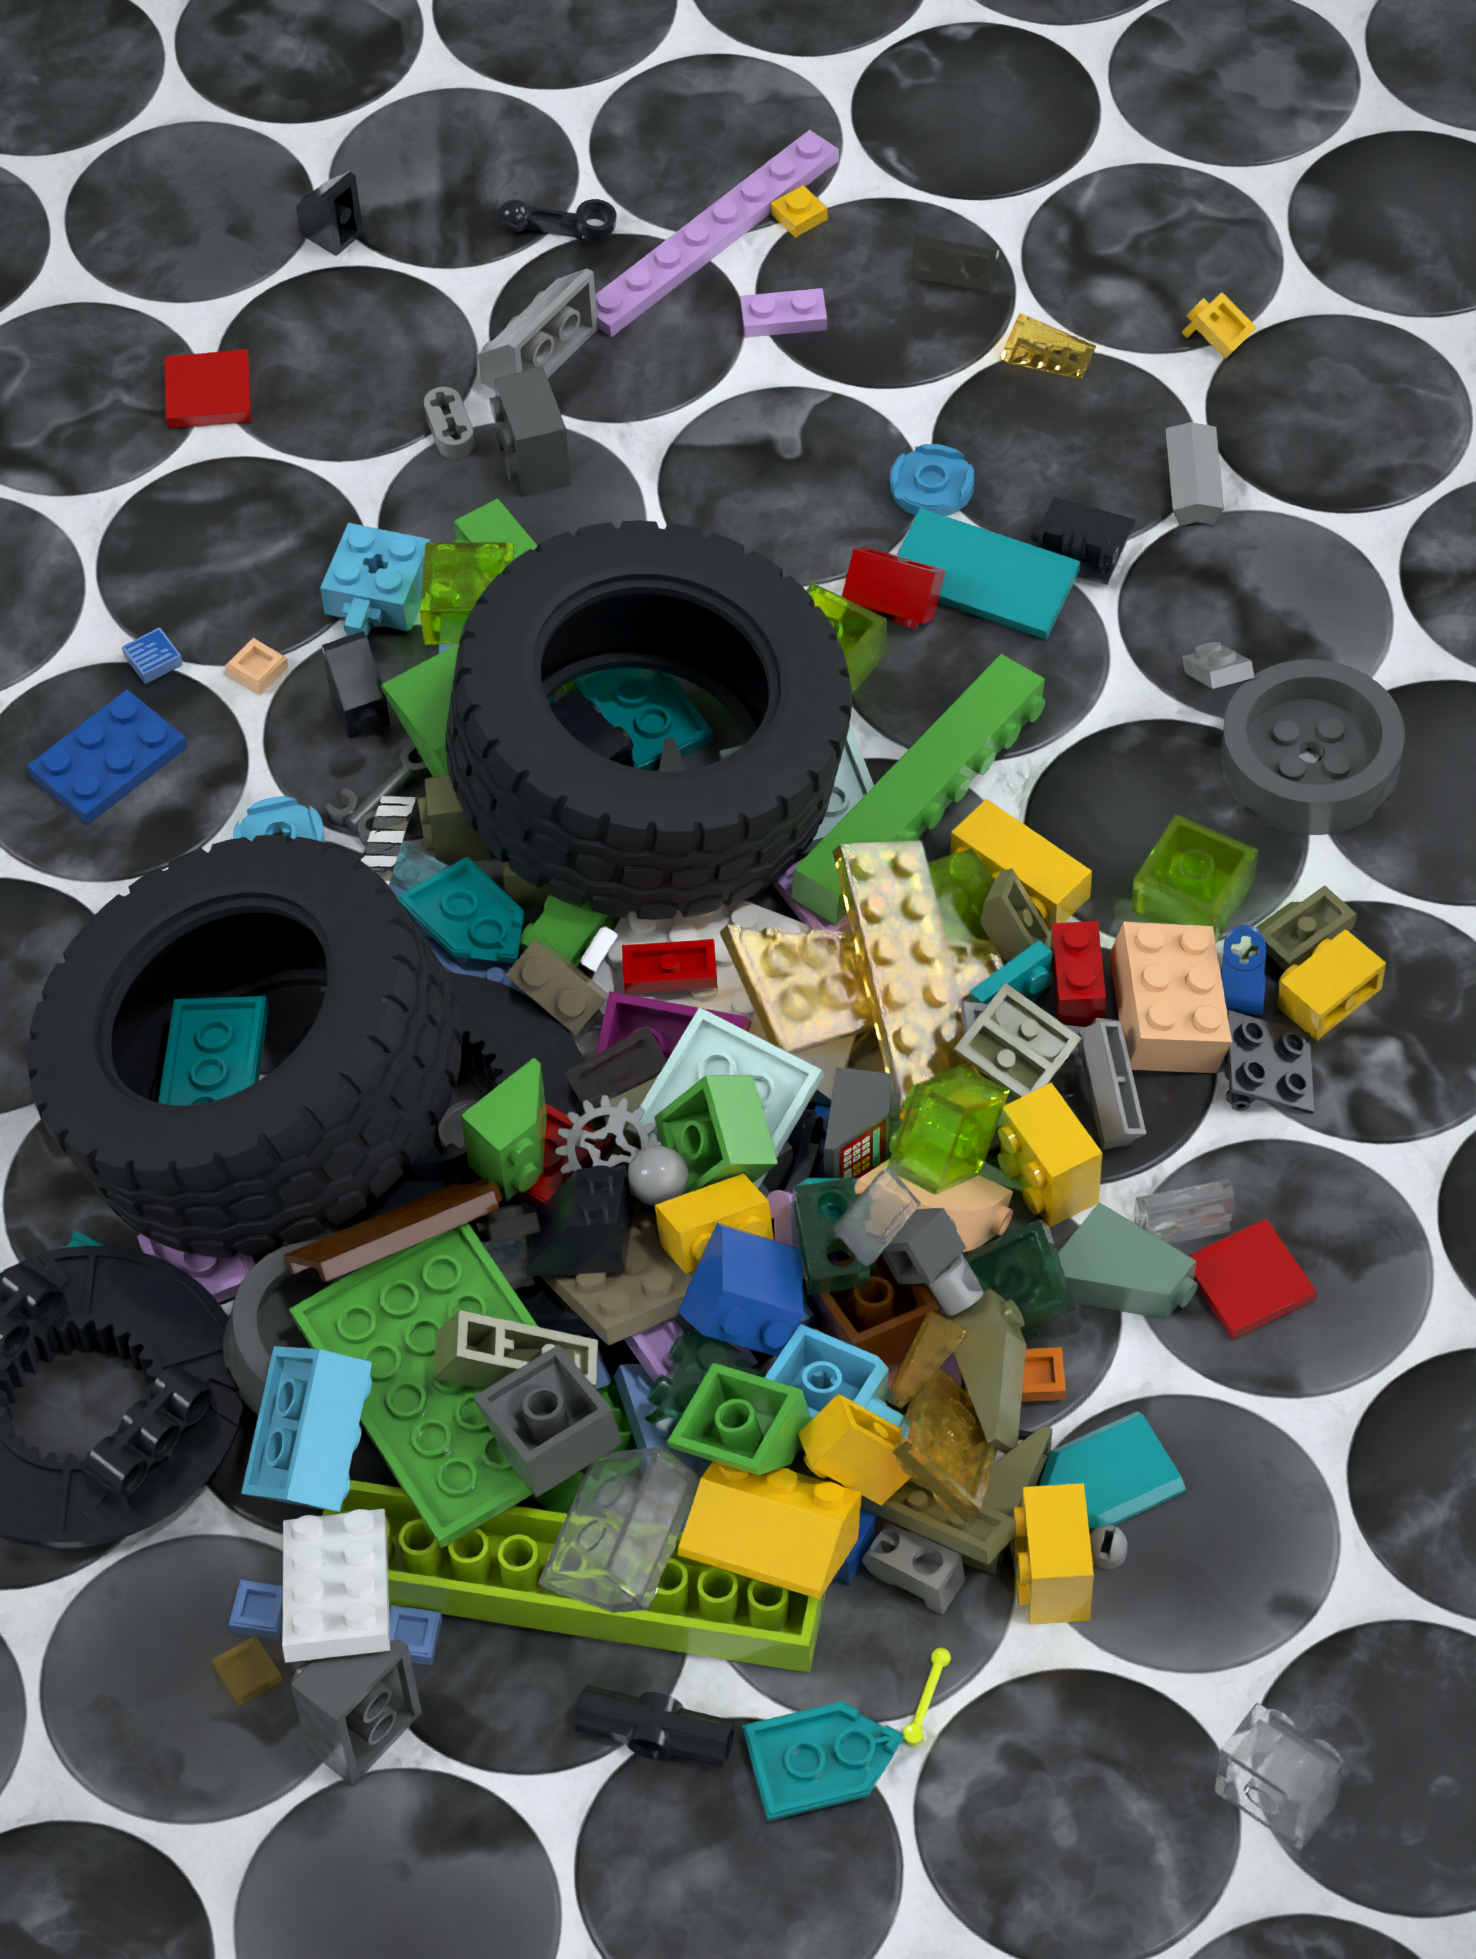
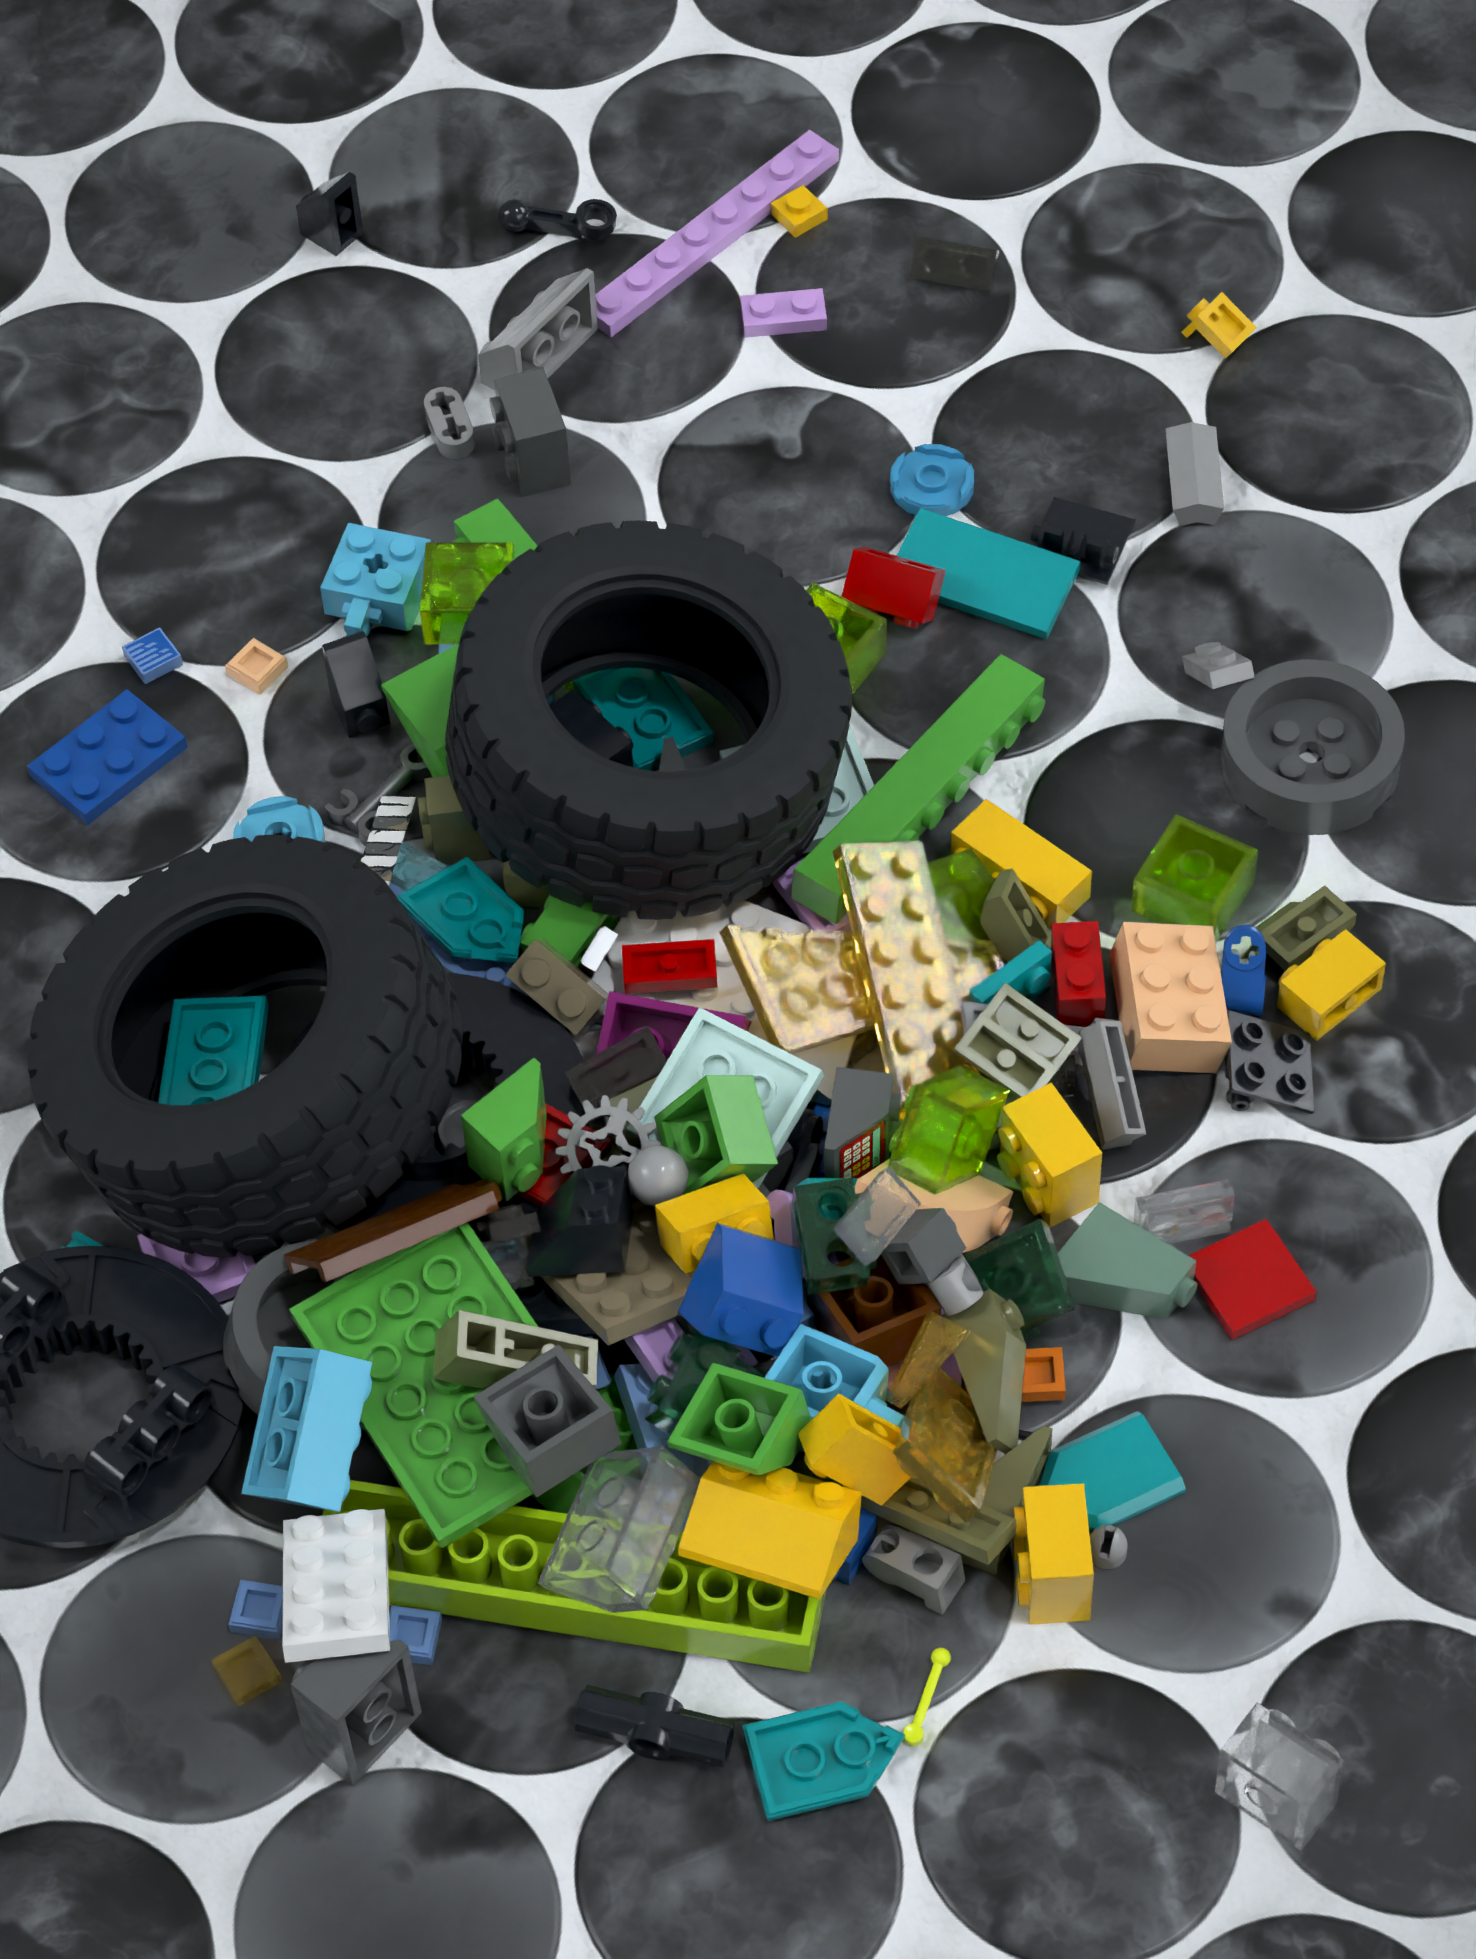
red tile [165,349,252,429] -> none
clear yellow slope [1000,313,1096,380] -> none

